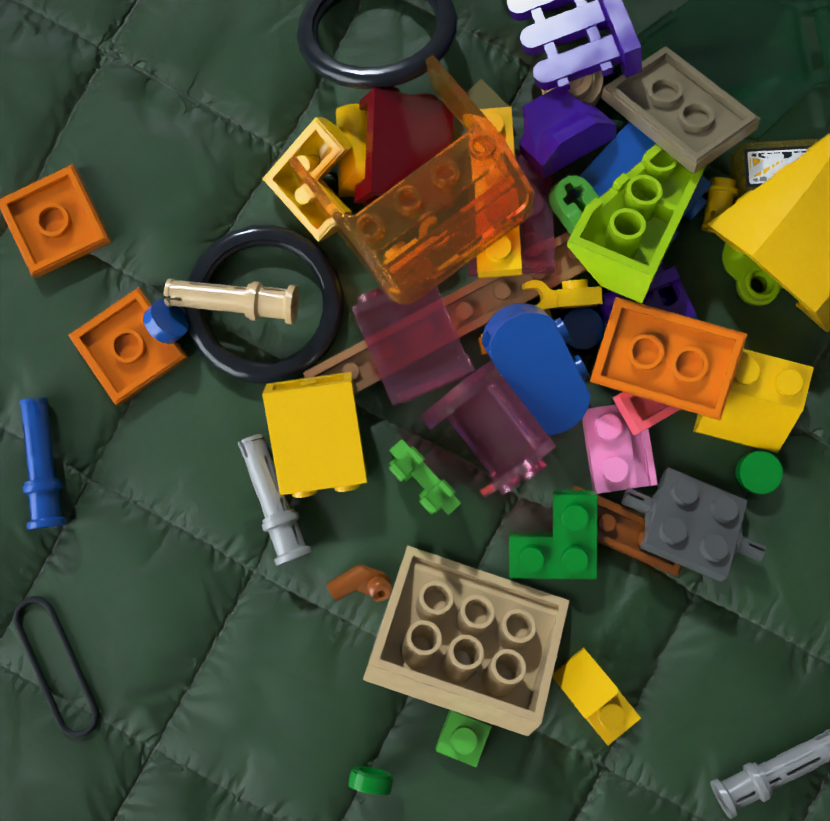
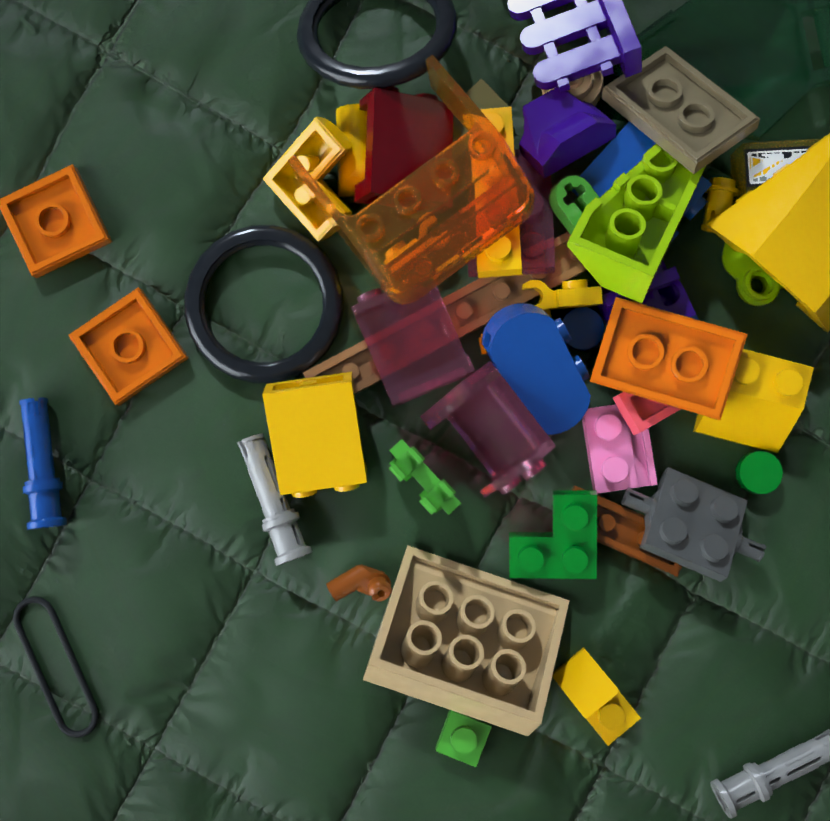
blue tile [143,299,189,344] -> none
tan pin [164,278,299,325] -> none
green tile [348,766,394,795] -> none

